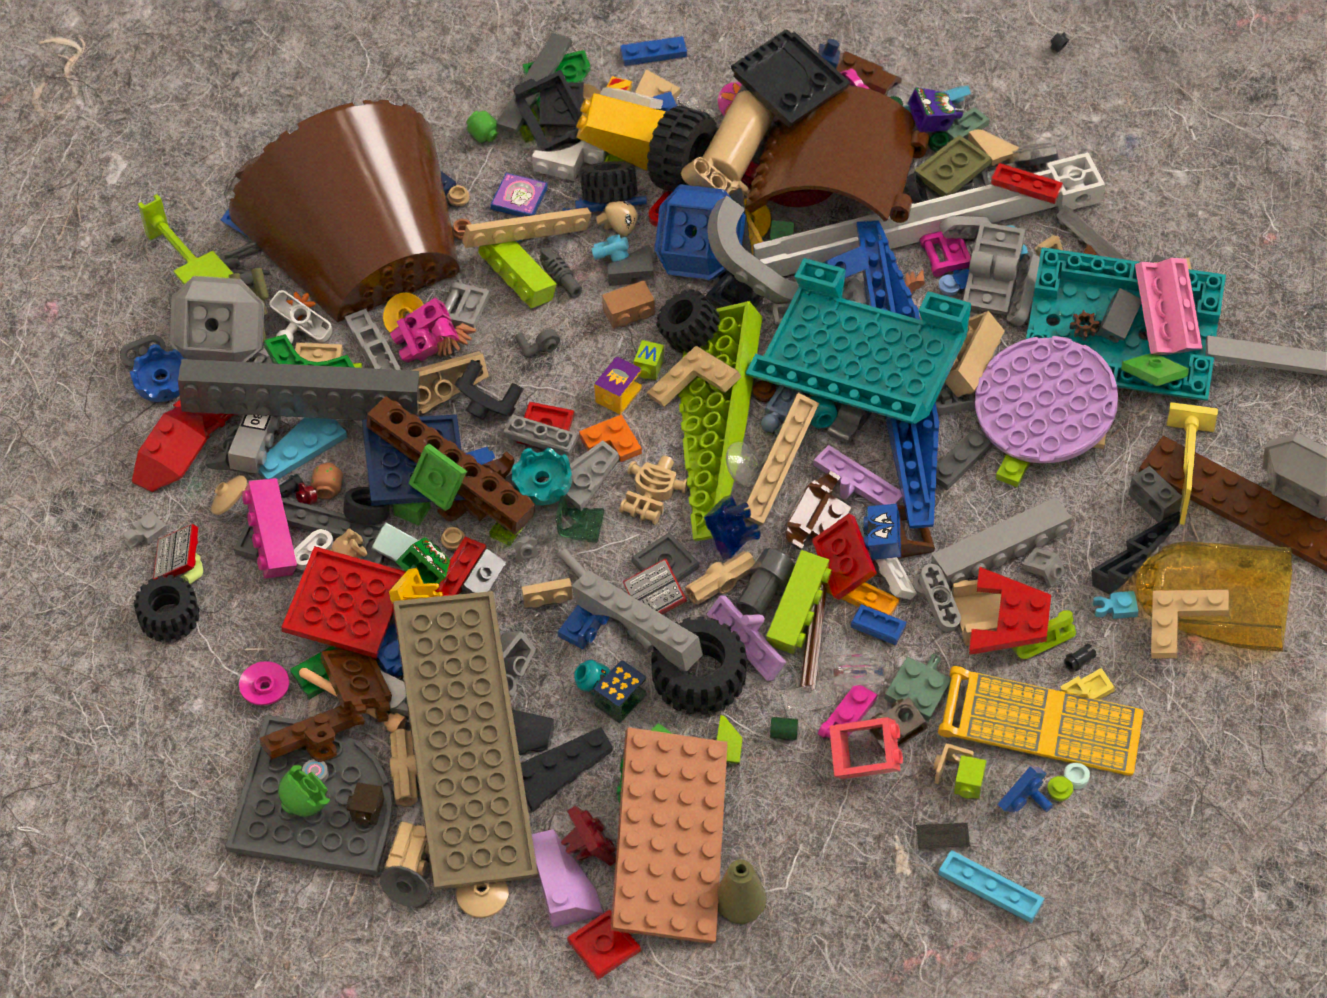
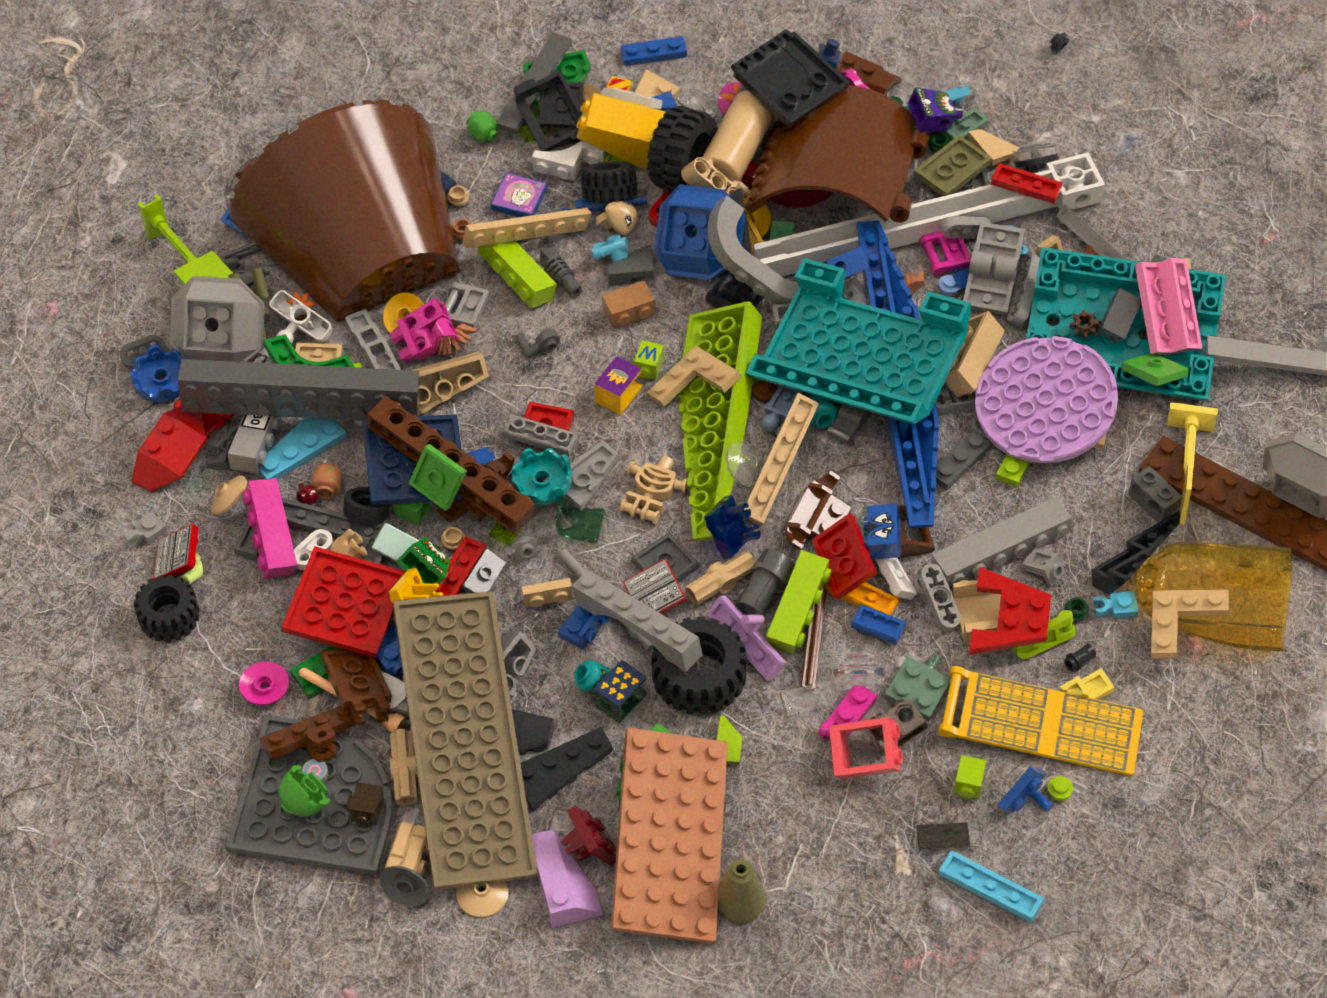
black pin [279,474,304,498] -> none
black connector [454,360,524,420] -> none
red tile [567,909,641,980] -> none
orange plate [579,414,642,462] -> none
black tyre [656,289,720,353] -> none
dark green piece [770,717,798,740] -> none
lavender plate [814,445,903,505] -> none
black piece [907,172,928,204] -> none
tan bracket [933,743,974,784] -> none
light aqua tile [1063,763,1090,789] -> none
none -> dark green plate [1064,597,1089,621]

